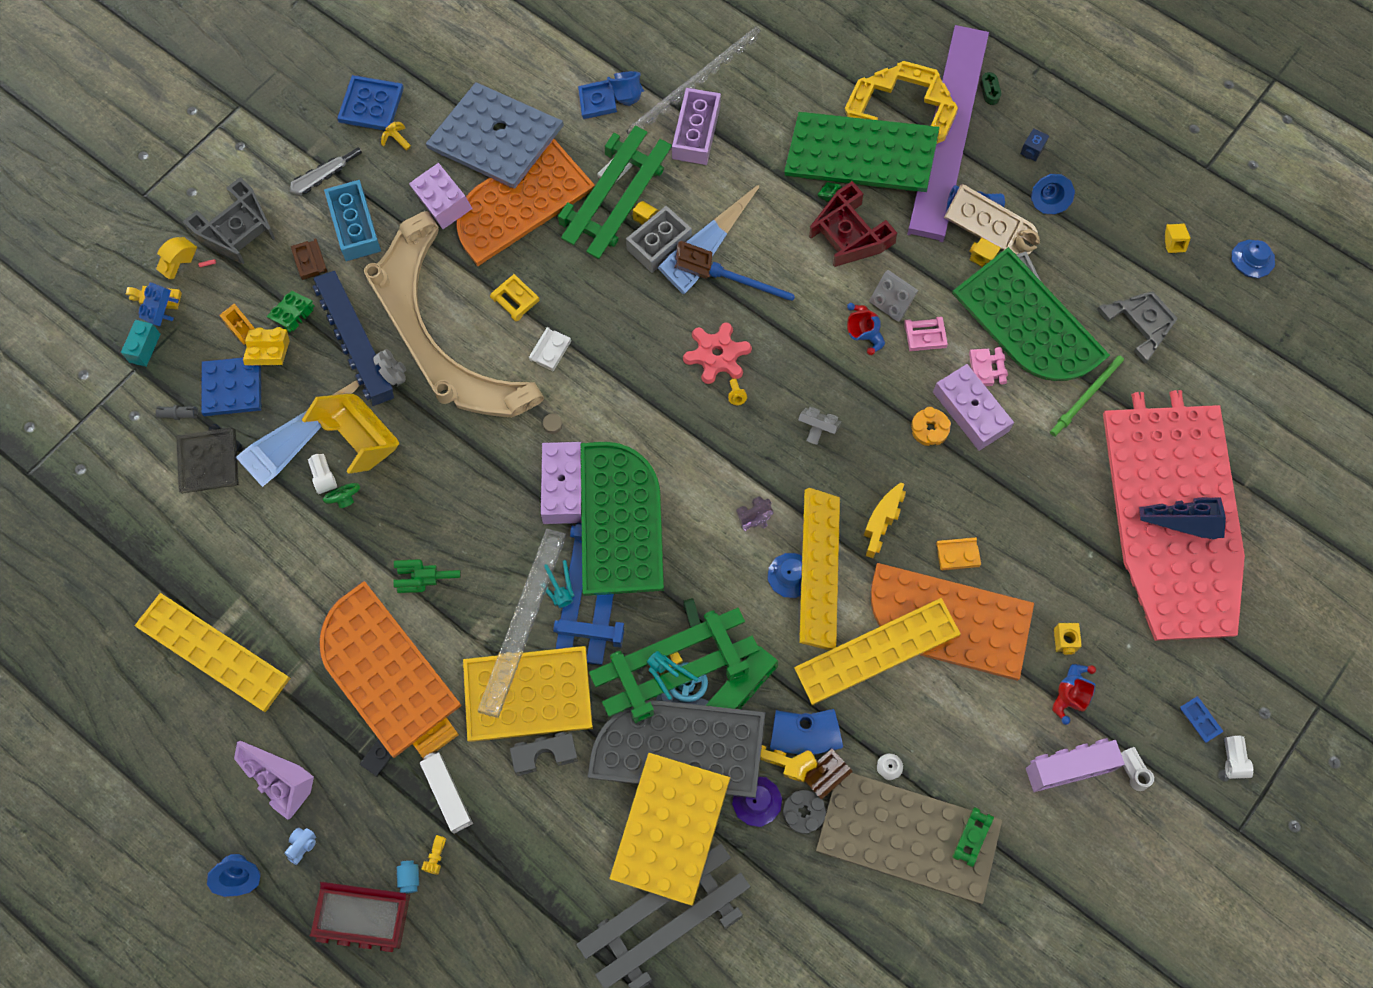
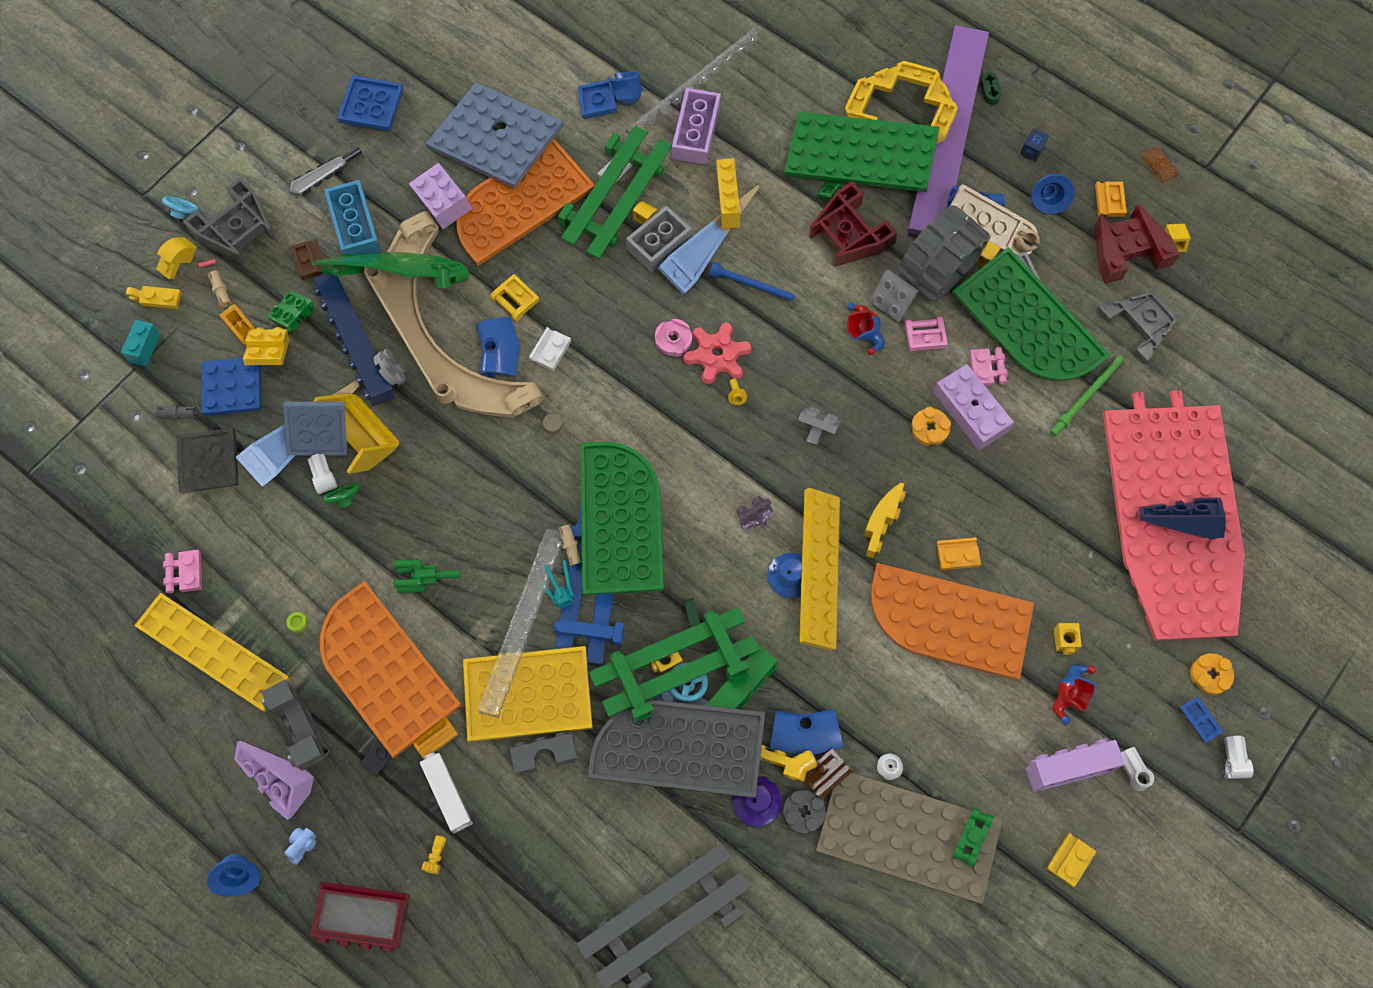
blue plate [139,282,179,326] -> none
yellow plant [381,121,411,151] -> none
dark azure brick [397,860,419,893] -> none
lavender brick [541,442,582,524] -> none
yellow plate [610,753,730,906] -> none
teal plant [647,651,698,700] -> none
reddish brown plate [674,241,713,279] -> none
yellow plate [794,598,961,705] -> none
blue hat [1232,240,1275,279] -> none
none -> medium azure piece [162,196,199,219]
none -> bright pink plate [163,550,202,593]
none -> tan pin [207,270,232,308]
none -> dark grey wedge [261,679,331,771]
none -> sand blue plate [283,402,347,455]
none -> lime tile [286,612,308,633]
none -> green panel [312,252,469,289]
none -> blue panel [476,317,520,378]
none -> tan pin [558,524,582,566]
none -> bright pink plate [655,319,692,357]
none -> yellow brick [716,158,740,229]
none -> dark grey wheel [898,205,991,302]
none -> yellow plate [1046,833,1097,888]
none -> light orange plate [1095,182,1127,217]
none -> dark red wedge [1095,204,1180,284]
none -> clear orange plate [1142,146,1179,183]
none -> light orange plate [1190,653,1234,695]

